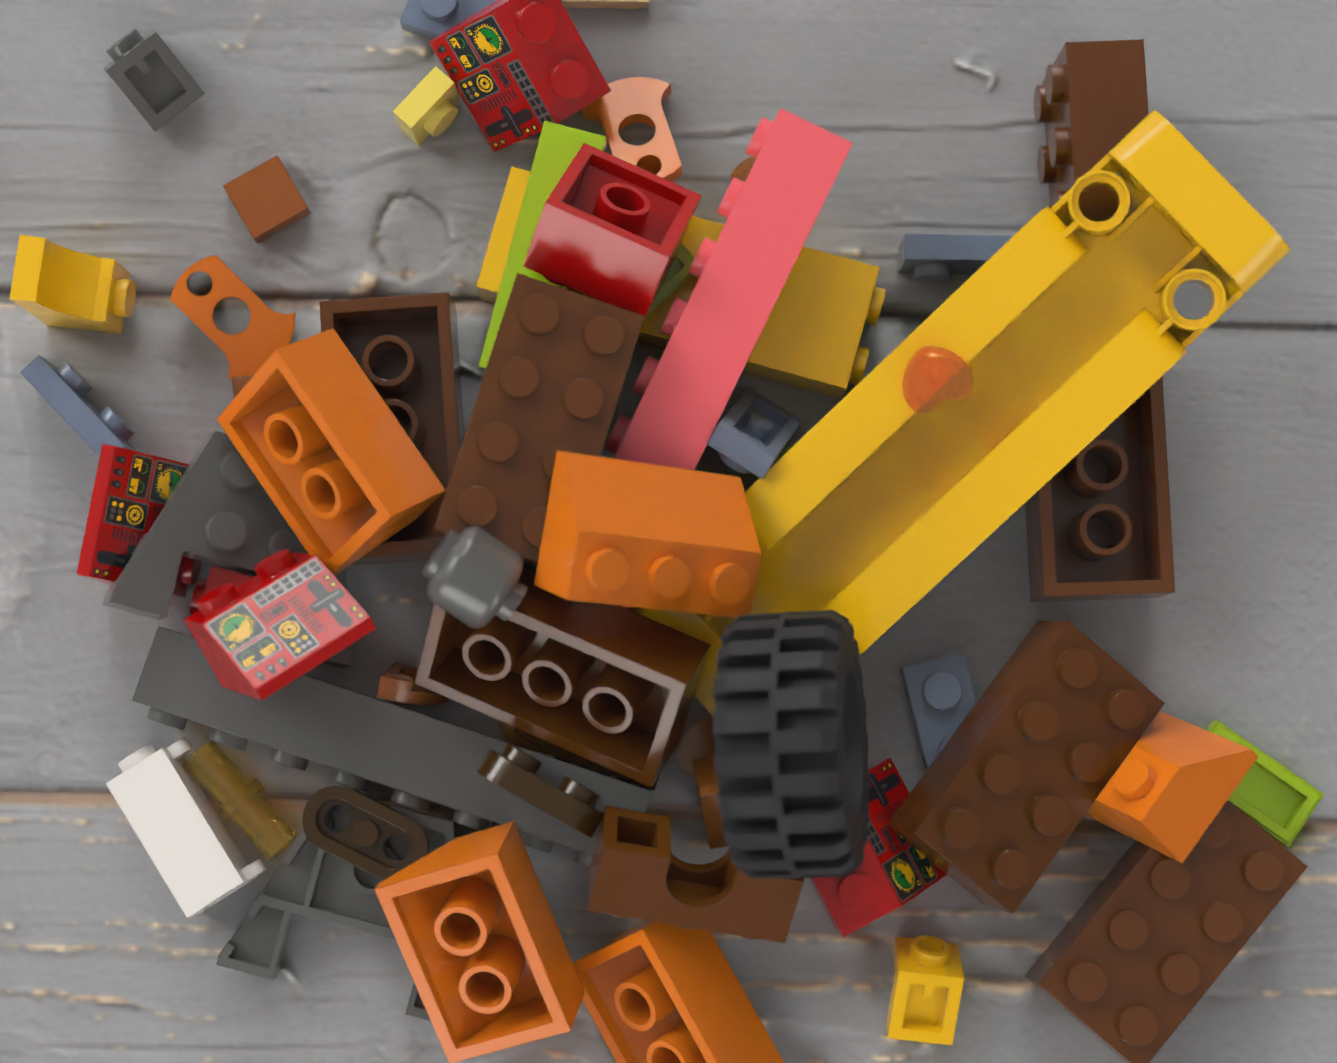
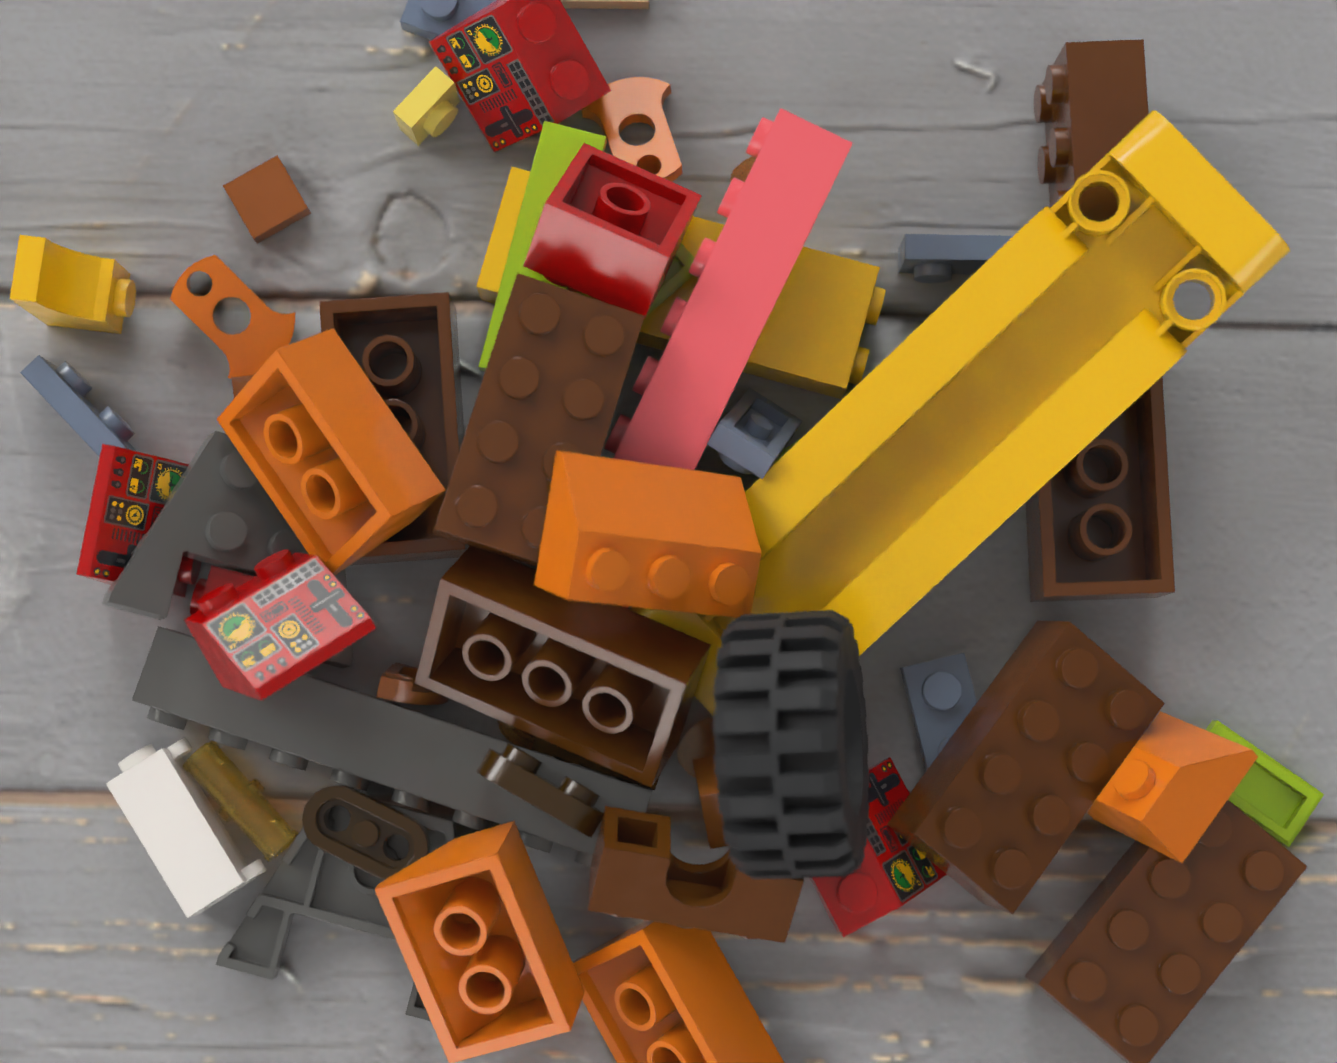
dark grey bracket [103,29,205,132] -> none
dark grey head [421,526,528,628] -> none
yellow bracket [886,935,964,1045] -> none
clear orange piece [902,346,974,413] -> none

